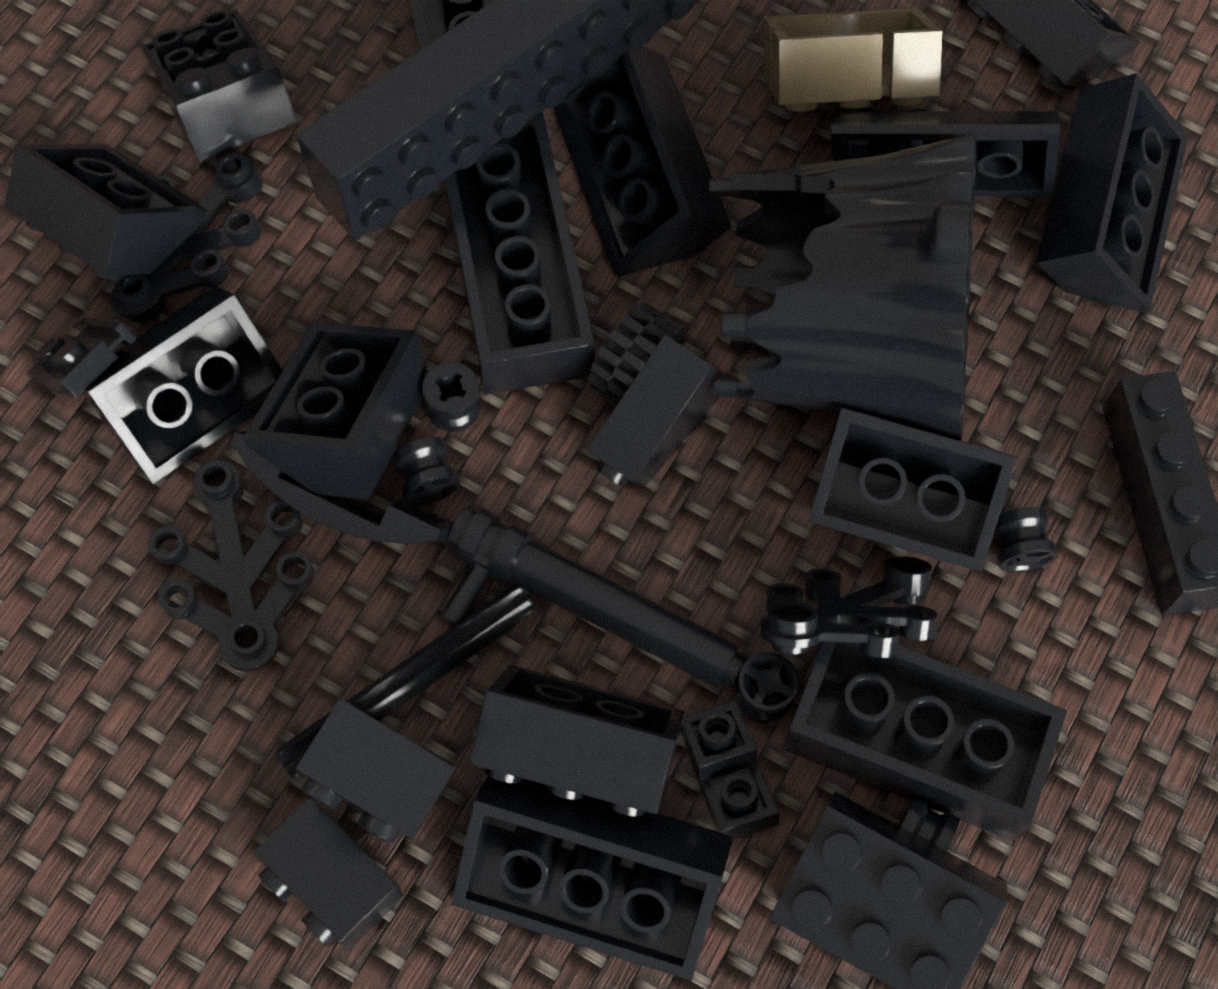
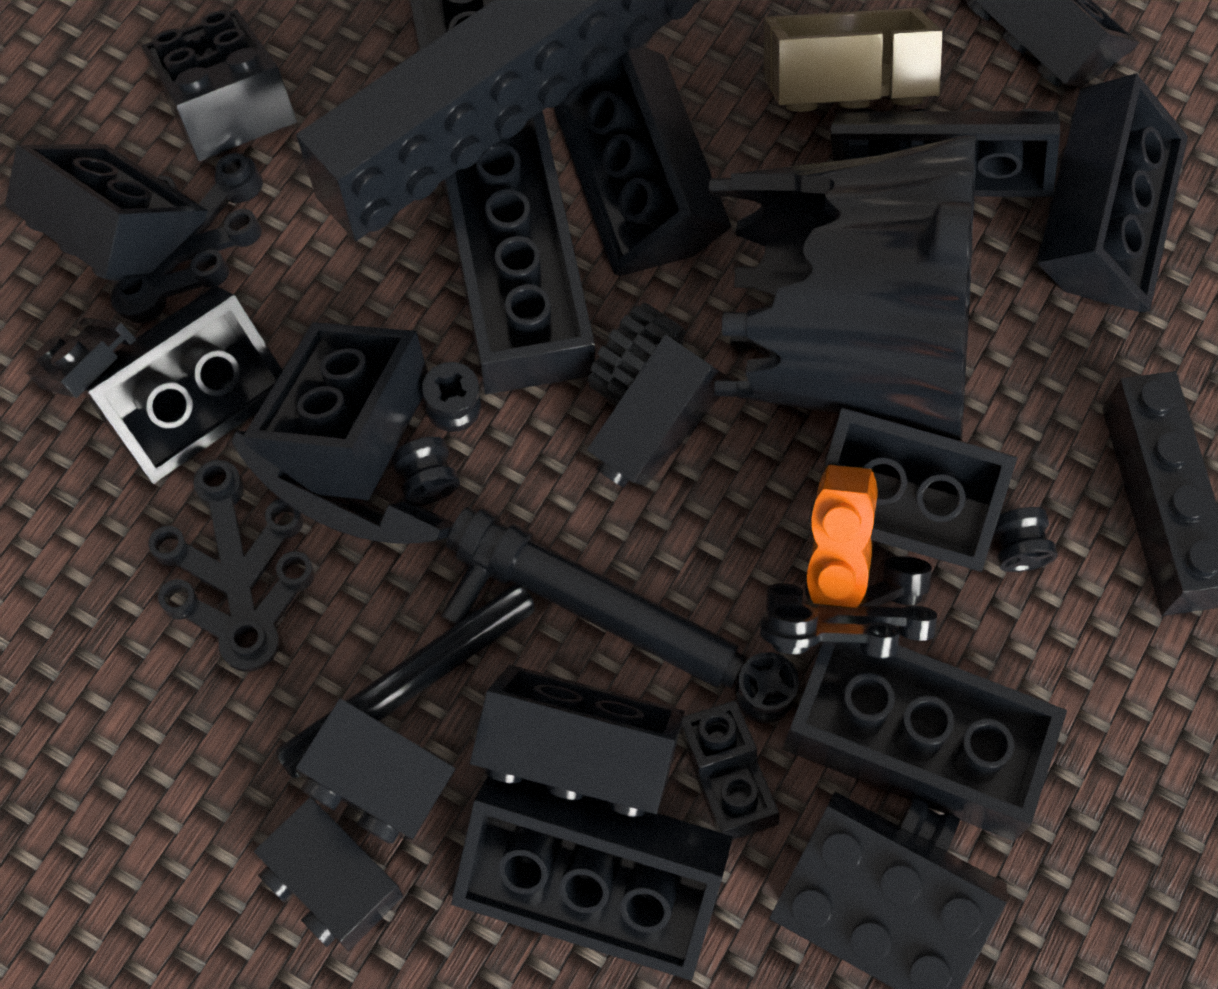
none -> orange brick [807,465,877,608]

